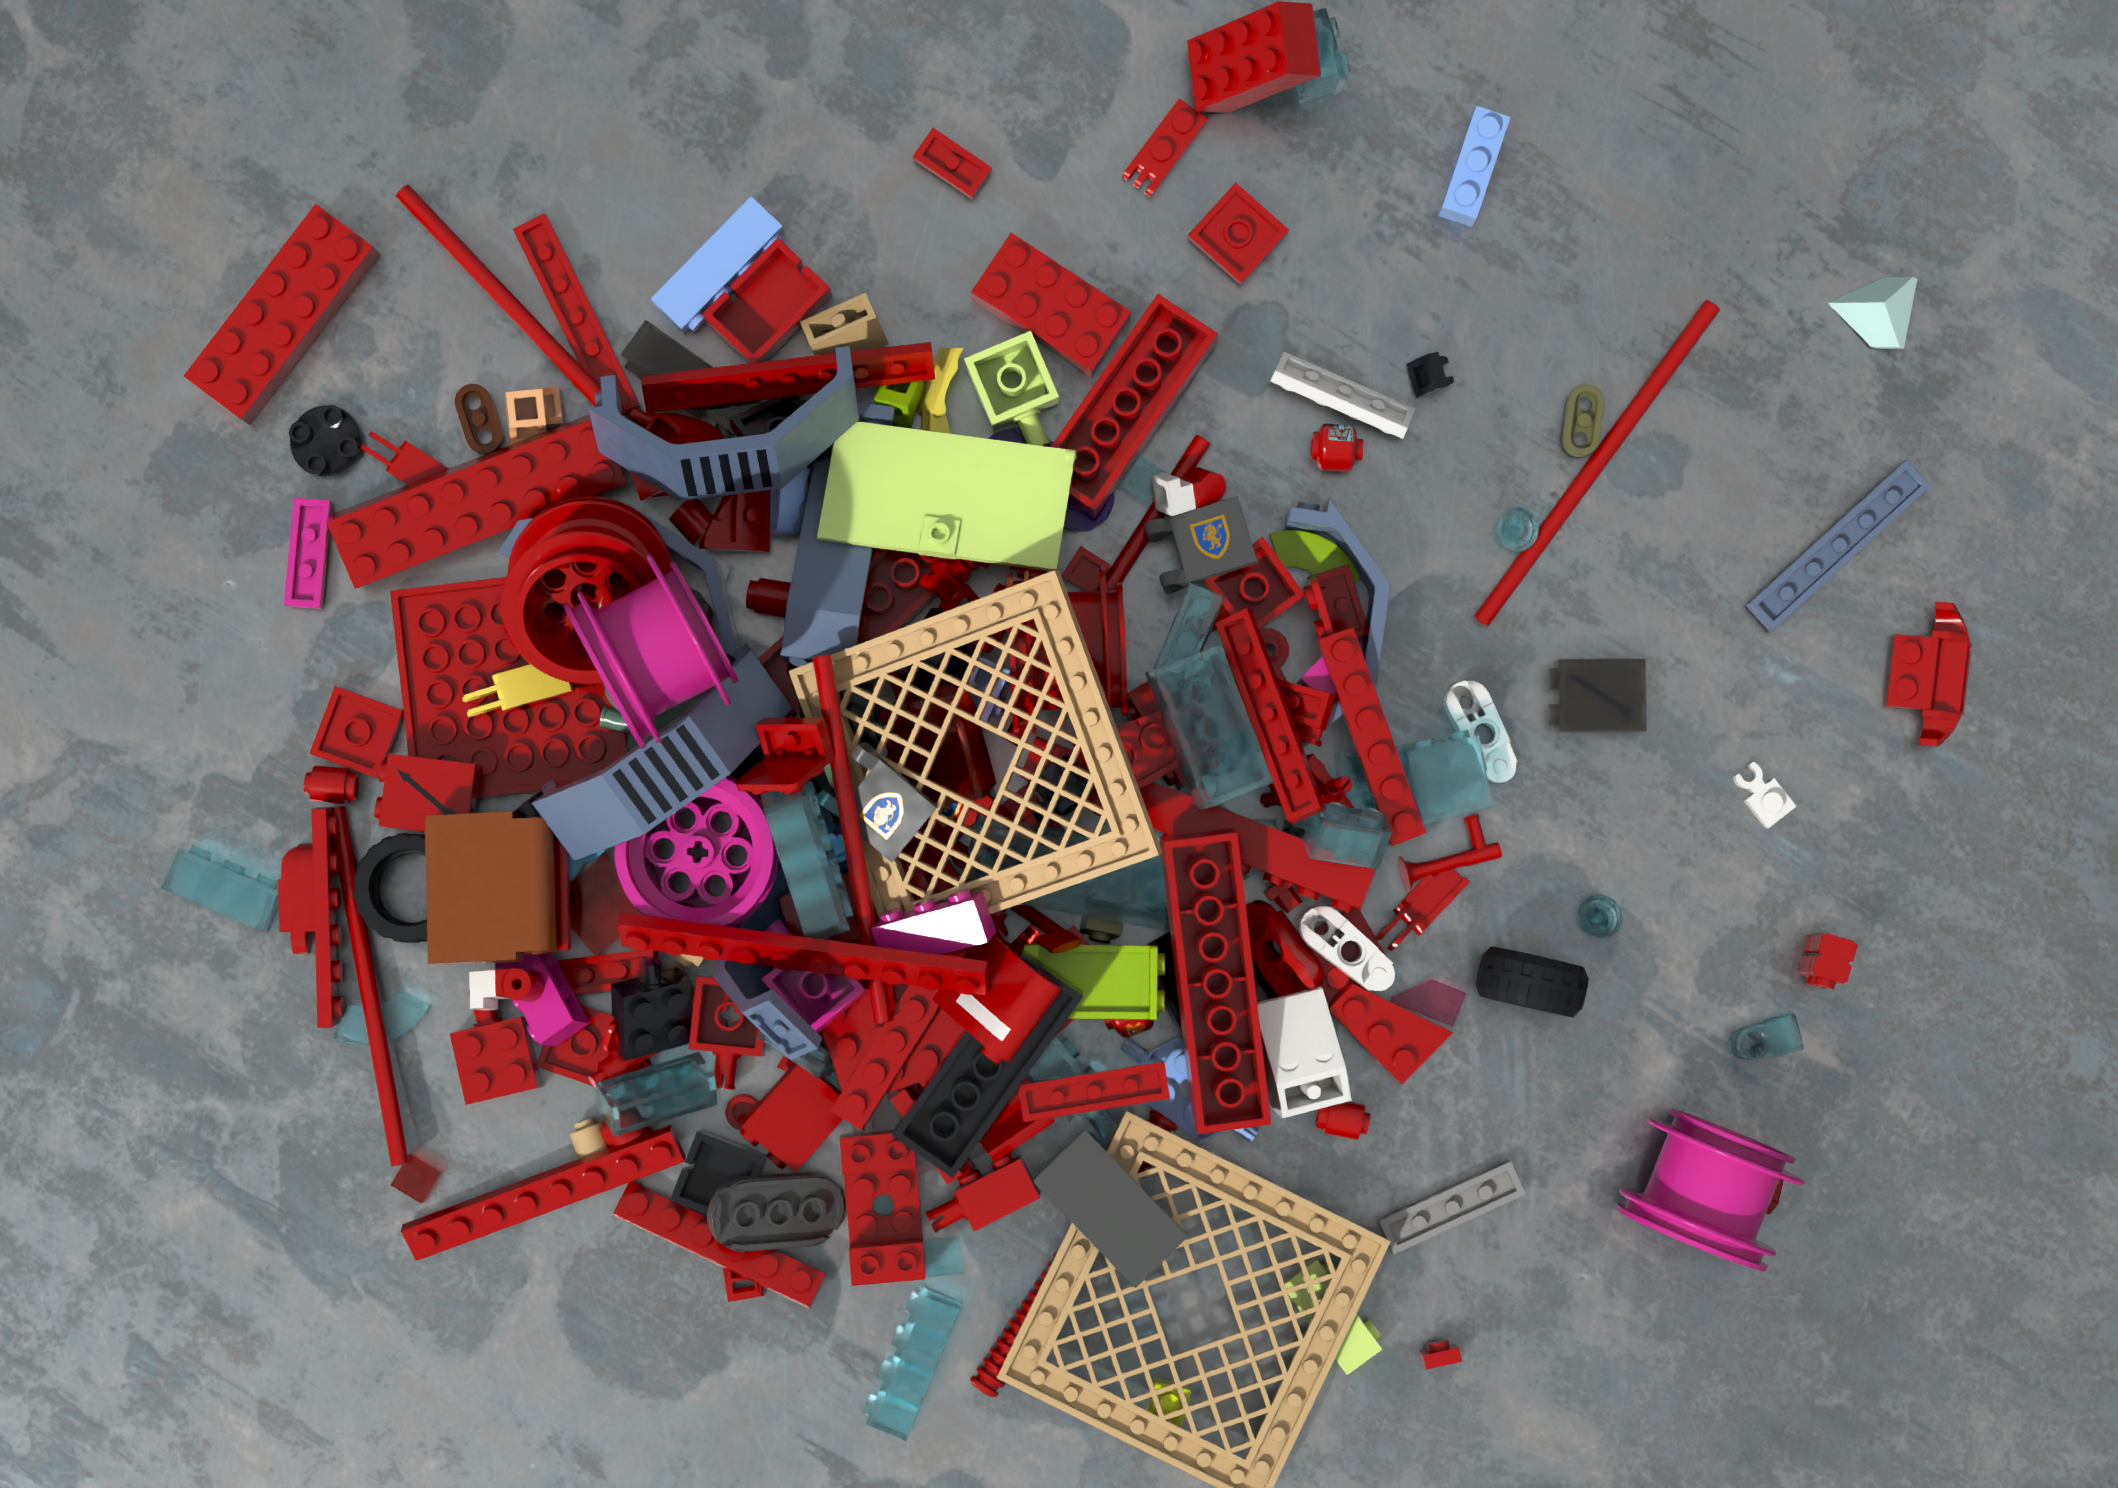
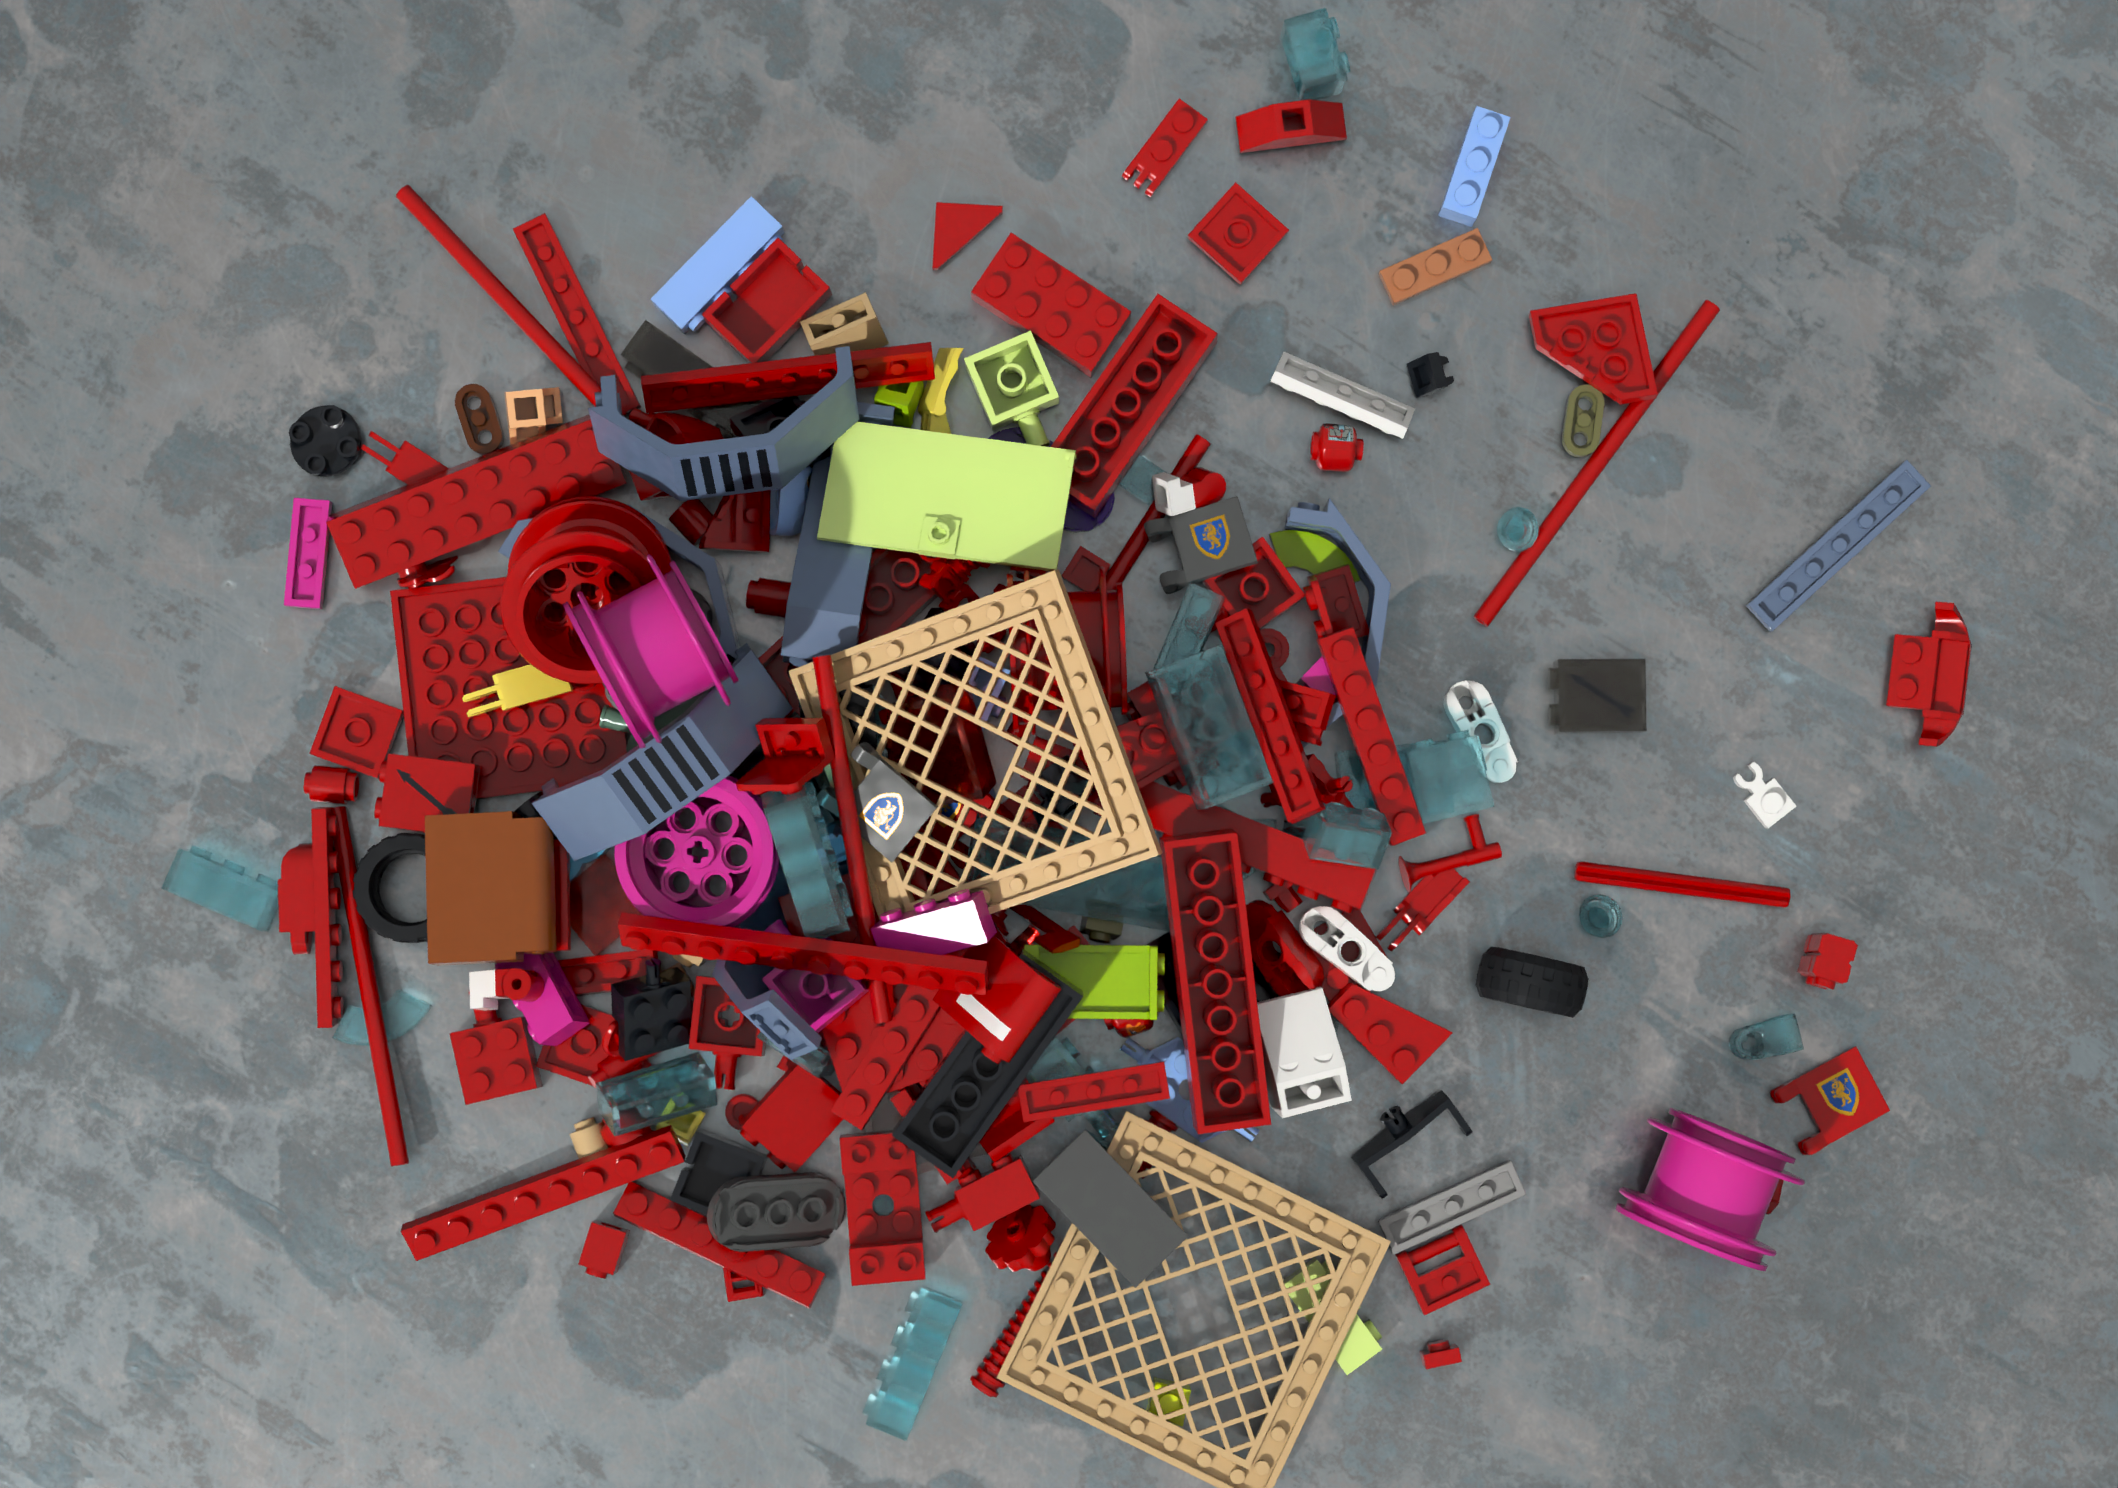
red brick [184,203,381,425] -> none
clear red plate [391,1153,443,1204] -> none
red plate [912,128,992,200] -> none
clear light blue tile [923,1236,964,1277] -> none
red brick [1187,1,1321,113] -> none
red brick [1315,1101,1370,1140] -> none
clear pink tile [1390,979,1466,1027] -> none
light aqua slope [1828,277,1917,349] -> none
none -> red plate [397,555,458,589]
none -> red brick [578,1220,630,1279]
none -> light yellow brick [655,1096,706,1147]
none -> red tile [932,202,1003,270]
none -> red plant [985,1204,1056,1272]
none -> red slope [1235,99,1347,153]
none -> black piece [1351,1090,1473,1199]
none -> nougat plate [1378,228,1492,306]
none -> red plate [1396,1224,1490,1316]
none -> red plate [1529,293,1658,405]
none -> red axle [1574,862,1791,907]
none -> red flag [1770,1046,1890,1155]

